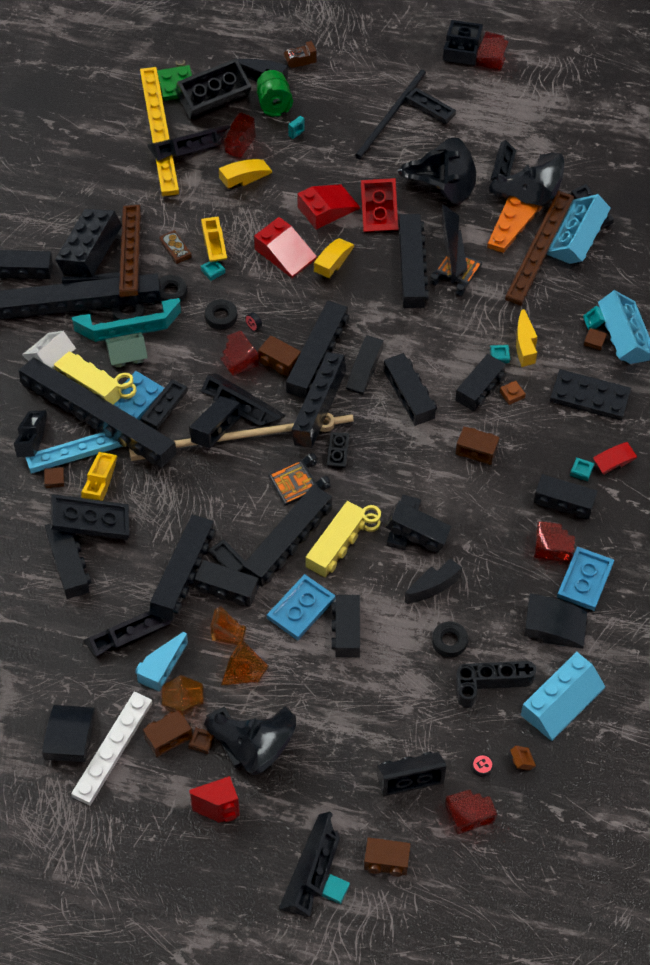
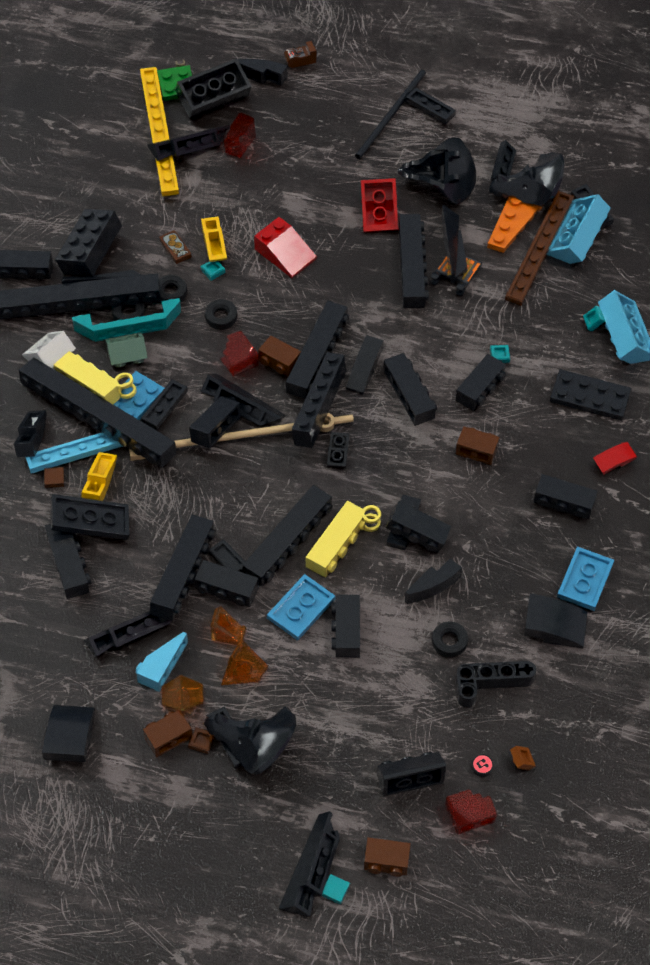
white plate [71,692,153,806] -> none
reddish brown tile [119,205,141,297] -> none
red slope [189,776,240,823] -> none
yellow slope [219,159,272,188] -> none
black tile [245,312,262,331] -> none
green piece [257,70,293,116] -> none
flag [268,453,331,506] -> none
teal tile [288,116,305,139] -> none
red slope [297,184,360,229] -> none
yellow slope [314,238,354,278] -> none
black slope [442,20,483,65] -> none
clear red piece [476,31,509,70] -> none
dark orange plate [500,381,525,405] -> none
yellow slope [516,309,537,367] -> none
medium azure slope [521,652,606,741] -> none
clear red piece [534,521,575,562] -> none
teal tile [570,457,595,482] -> none
reddish brown tile [584,328,607,351] -> none

